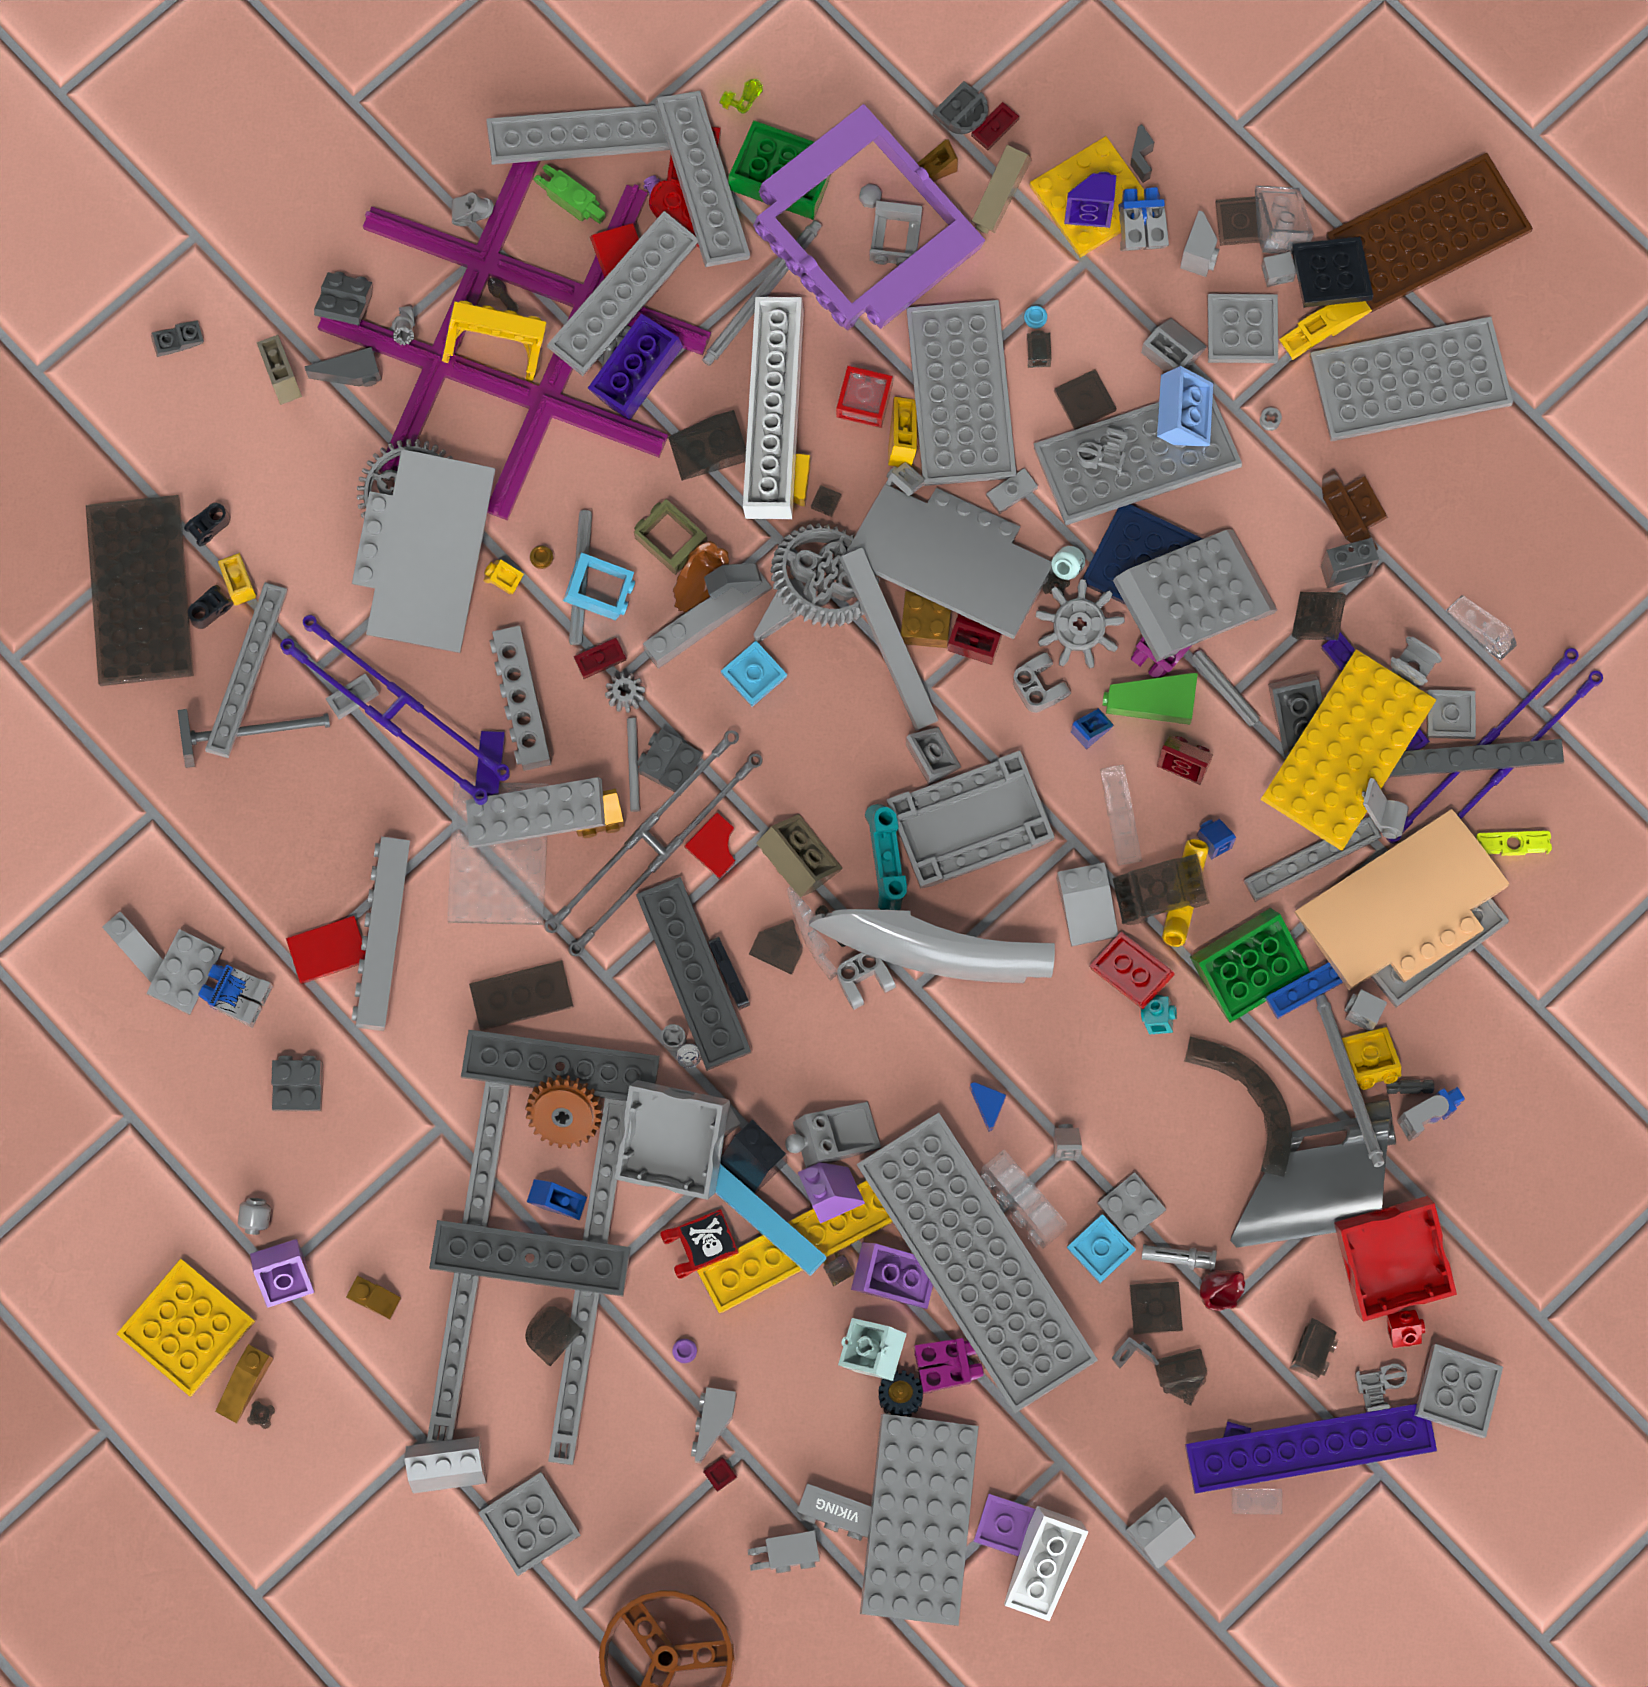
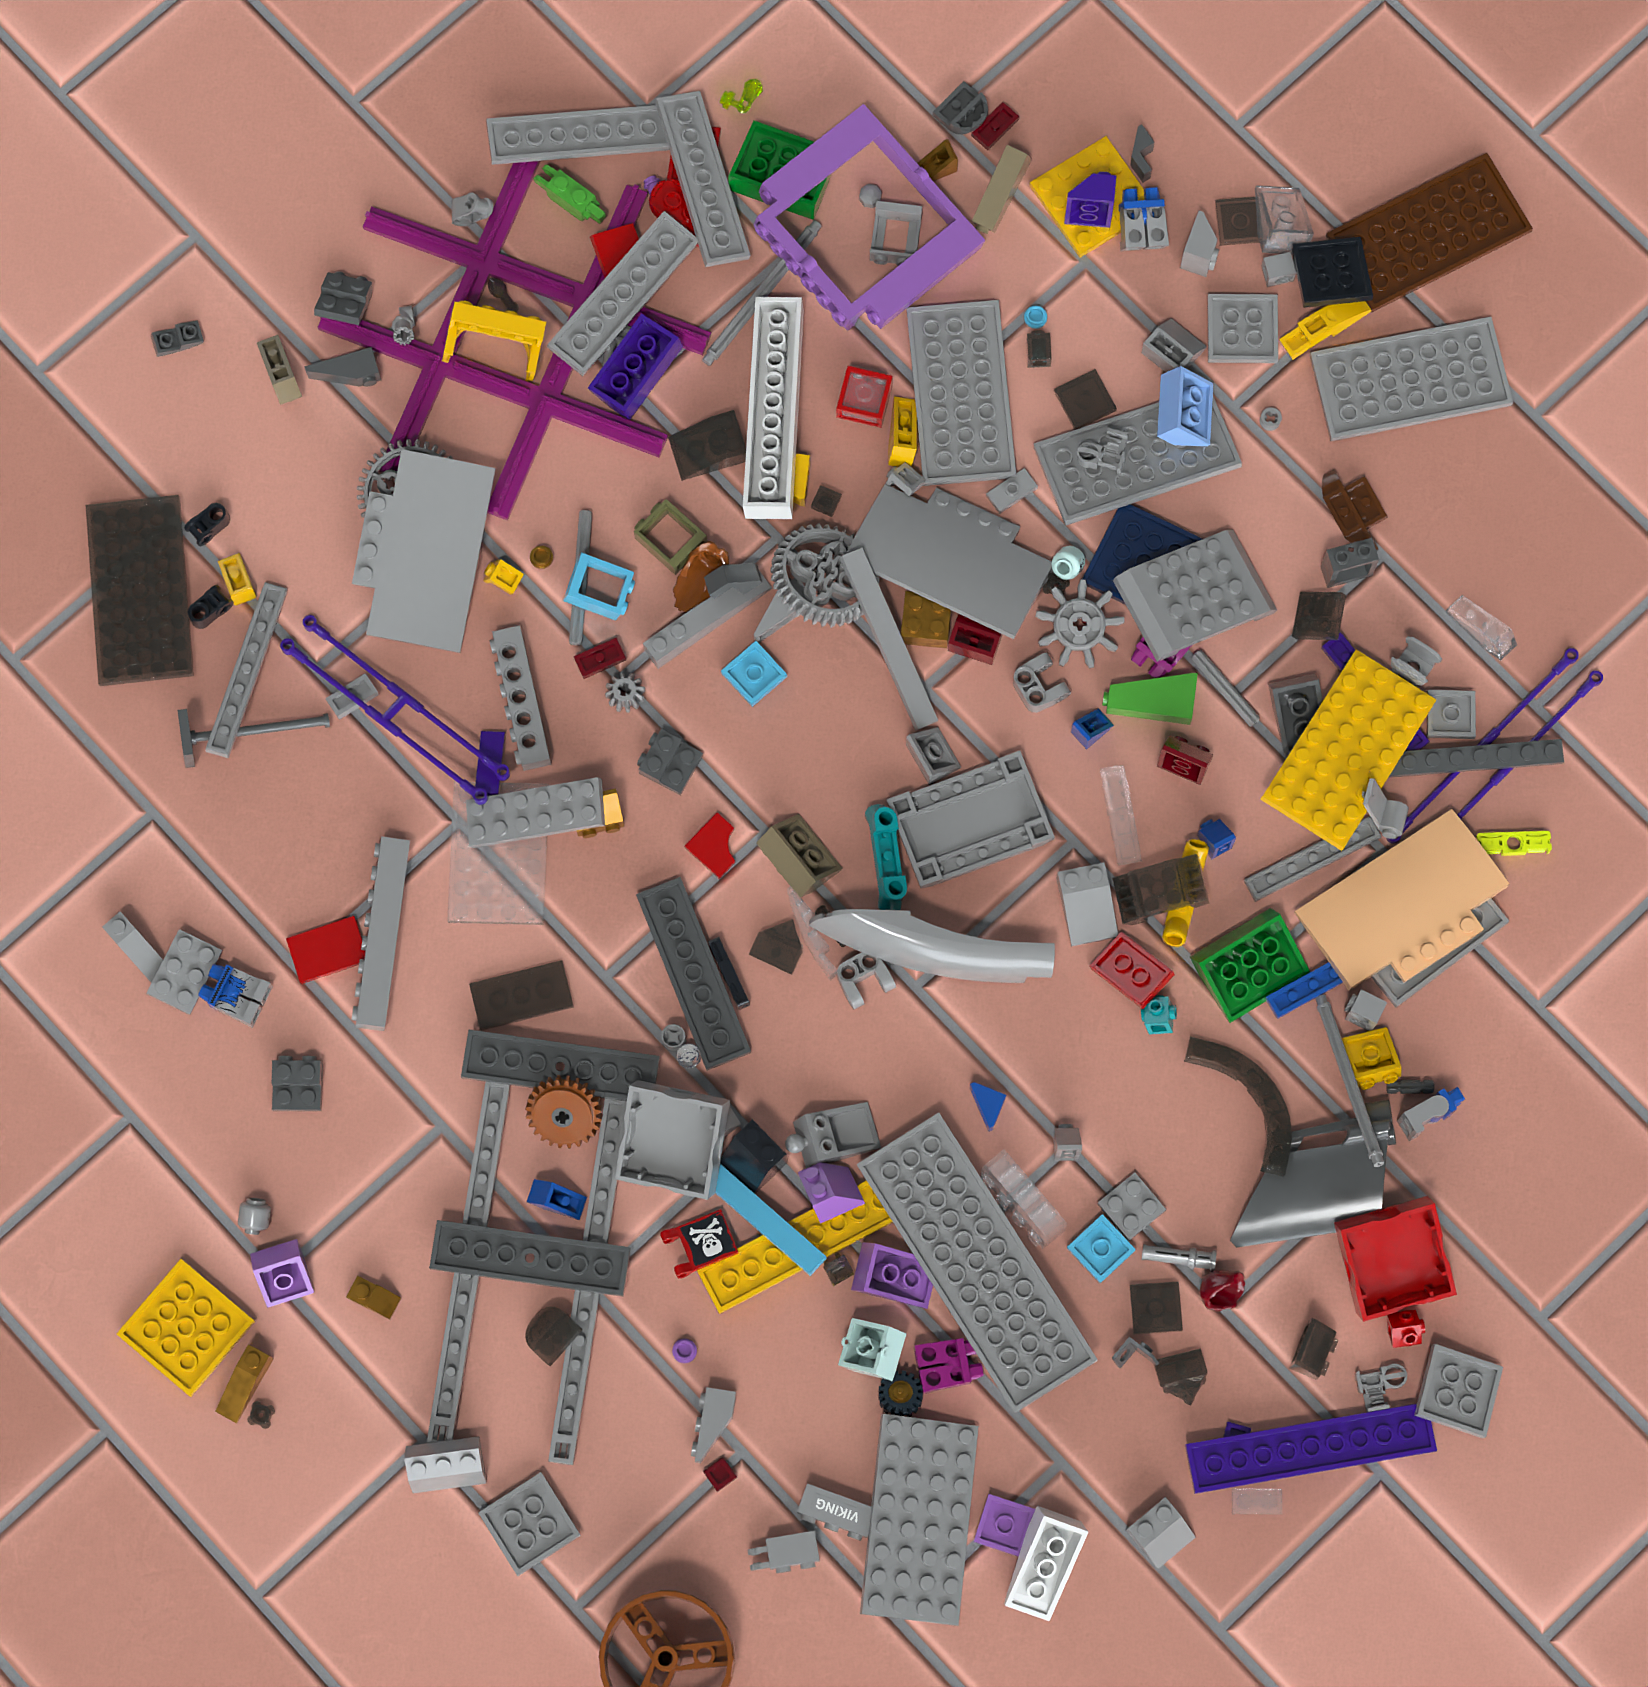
flat silver bar [544,730,762,956] -> none
light grey bar [627,718,640,812] -> none

